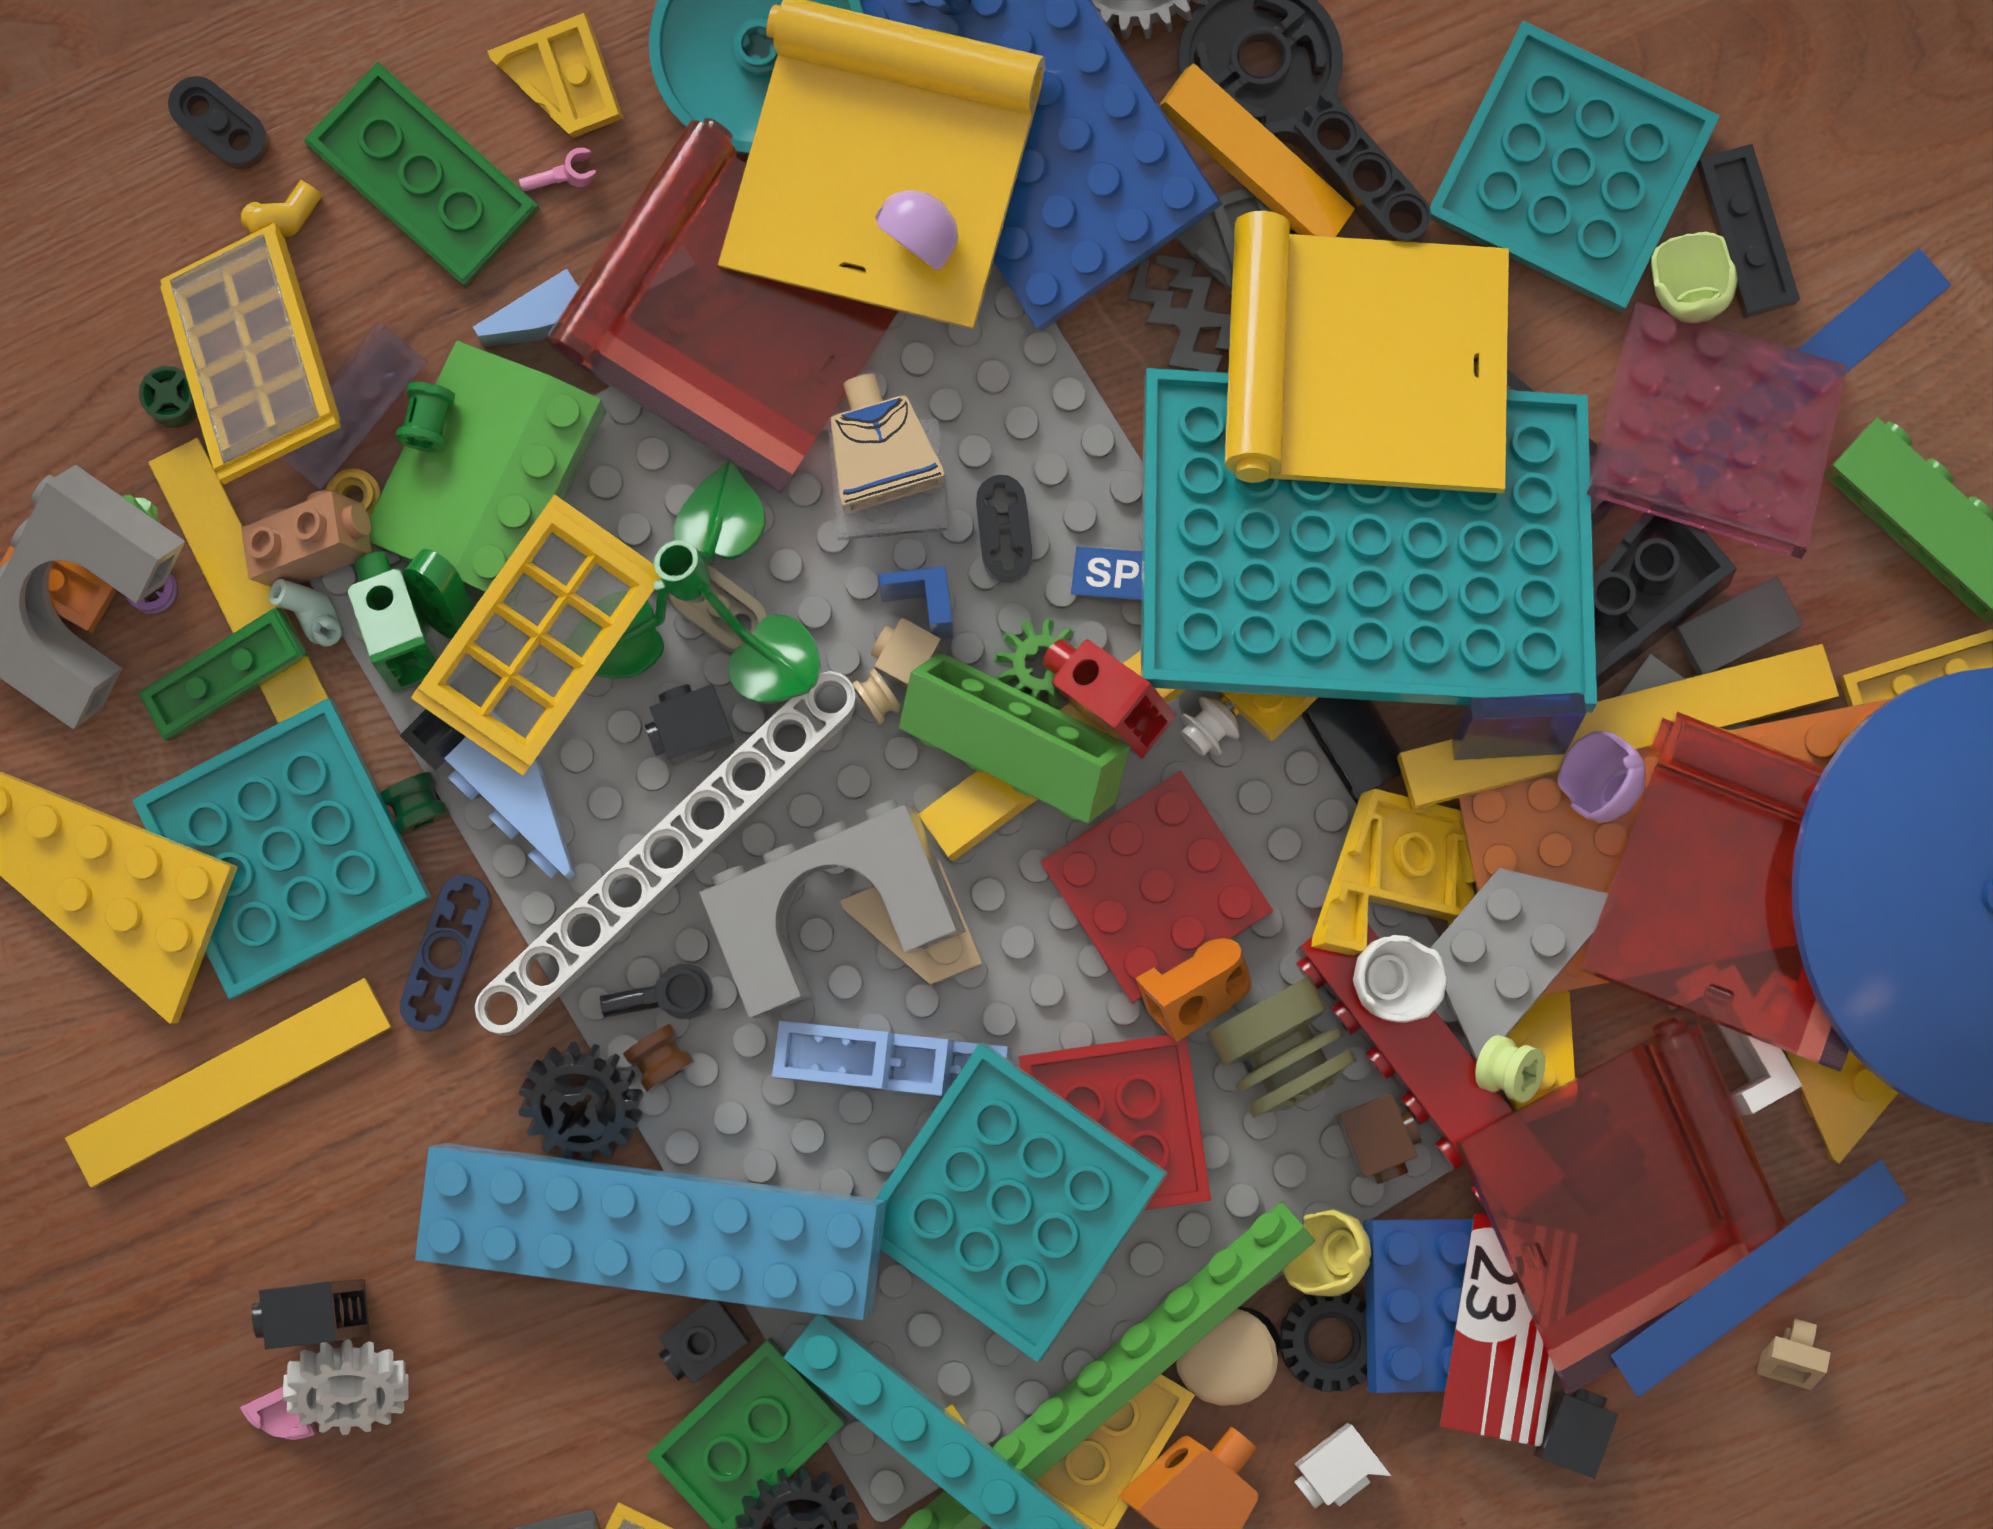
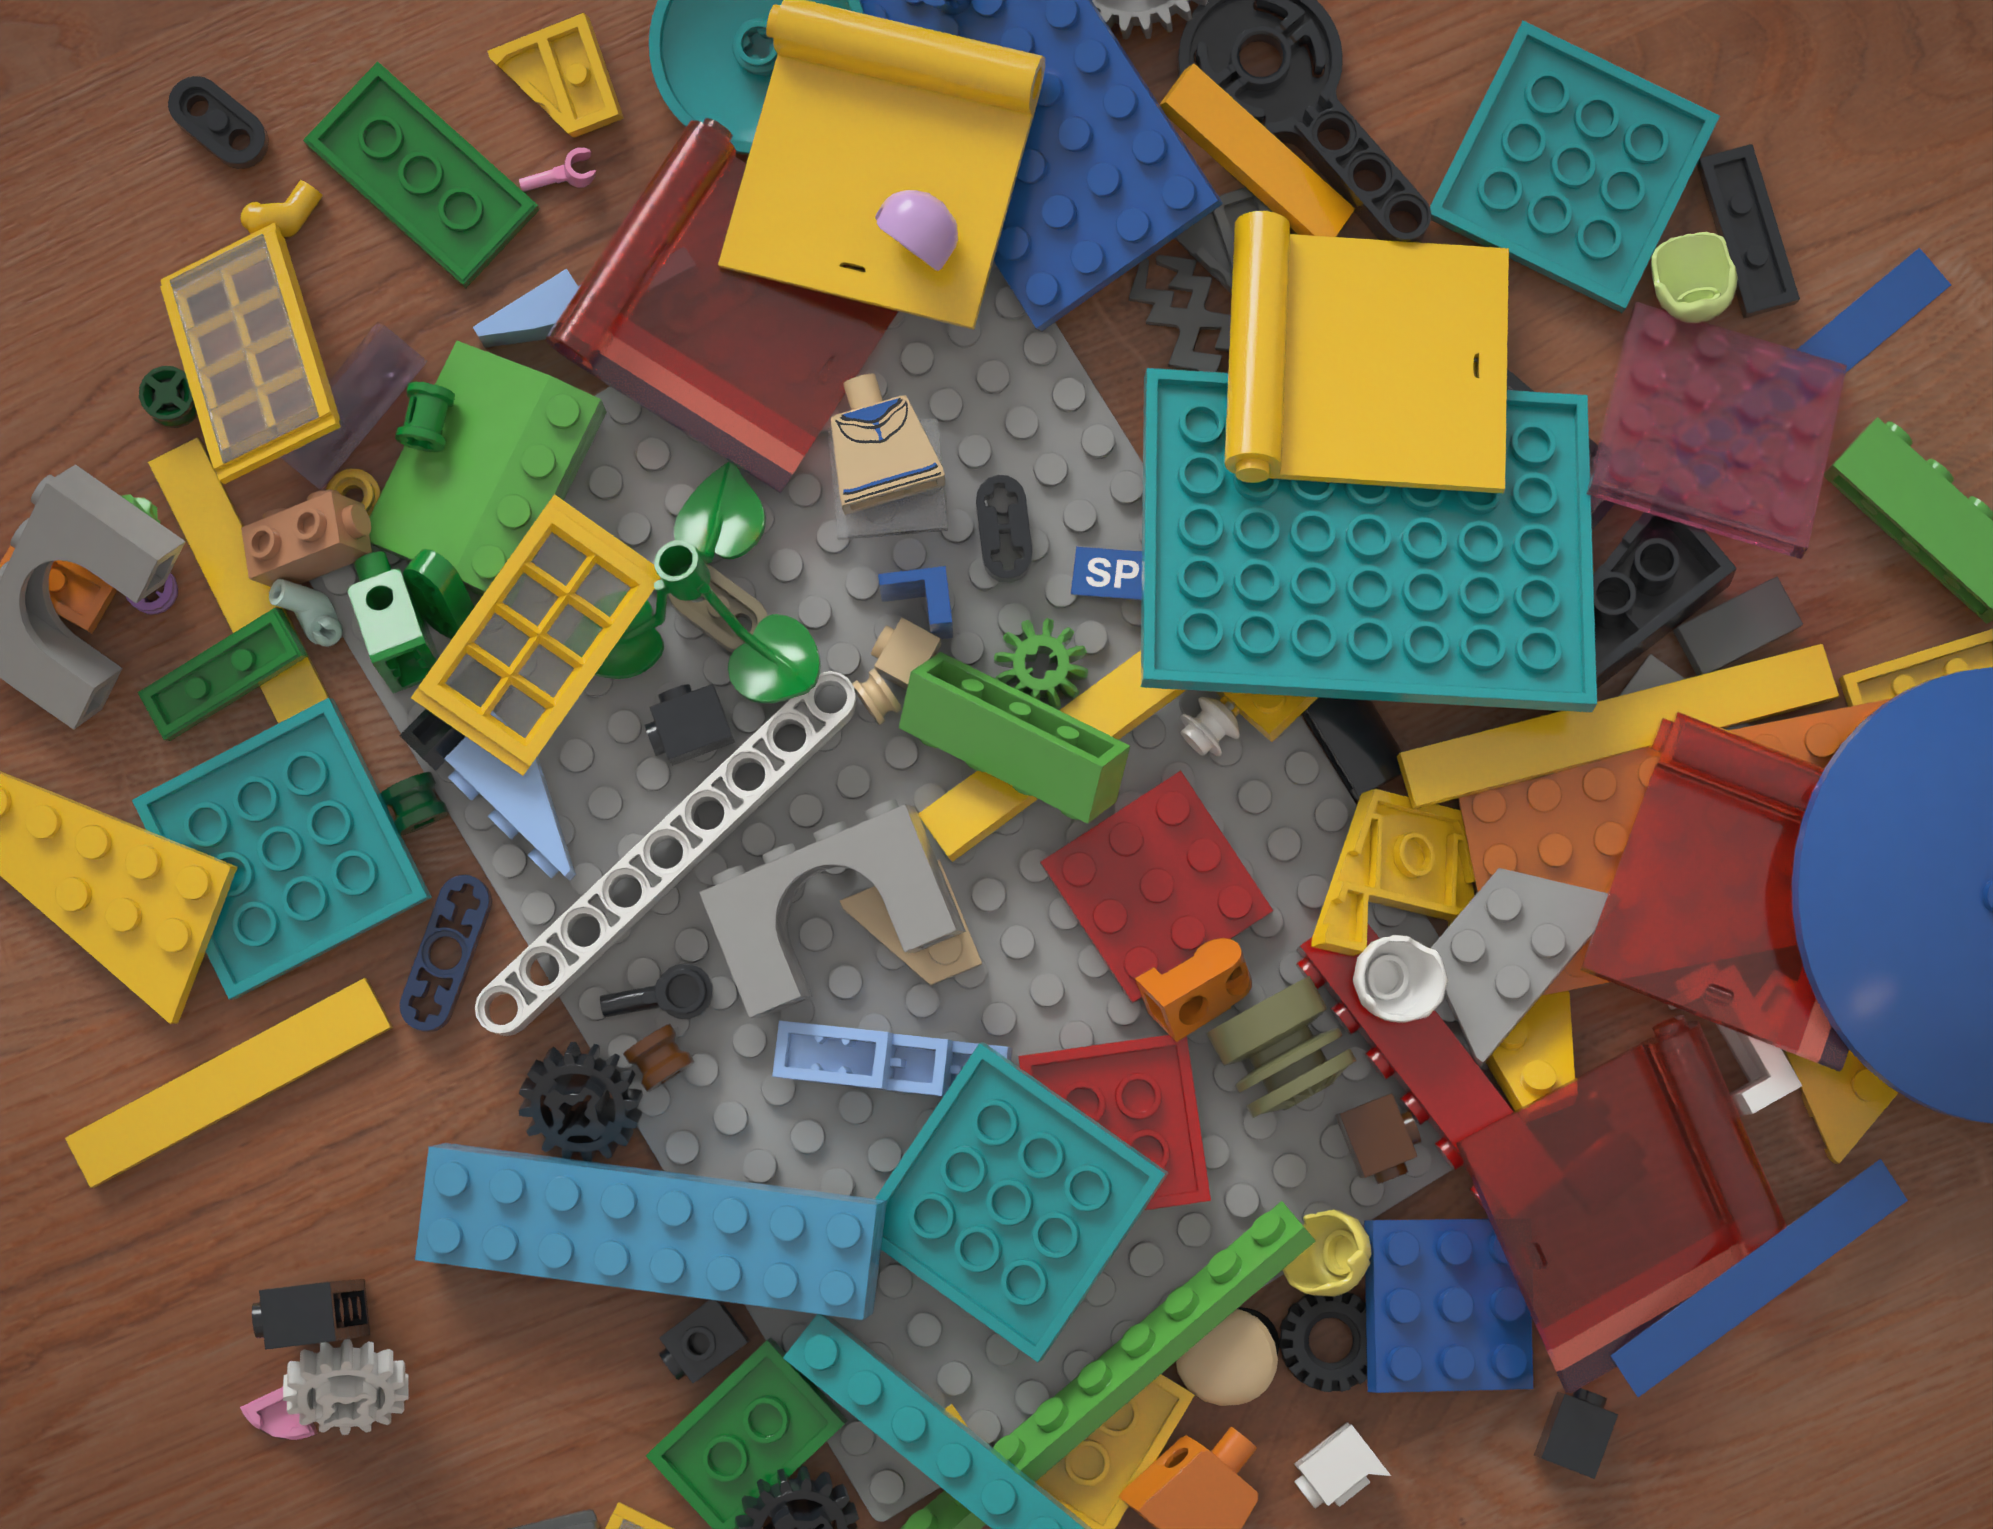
red torso [1042,639,1177,759] -> none
sticker [1440,1213,1575,1446] -> none
tile [1452,693,1586,760] -> none
yellowish green wheel [1475,1035,1545,1103] -> none
lavender hair [1557,731,1645,823] -> none
tan tile [1757,1318,1831,1390] -> none

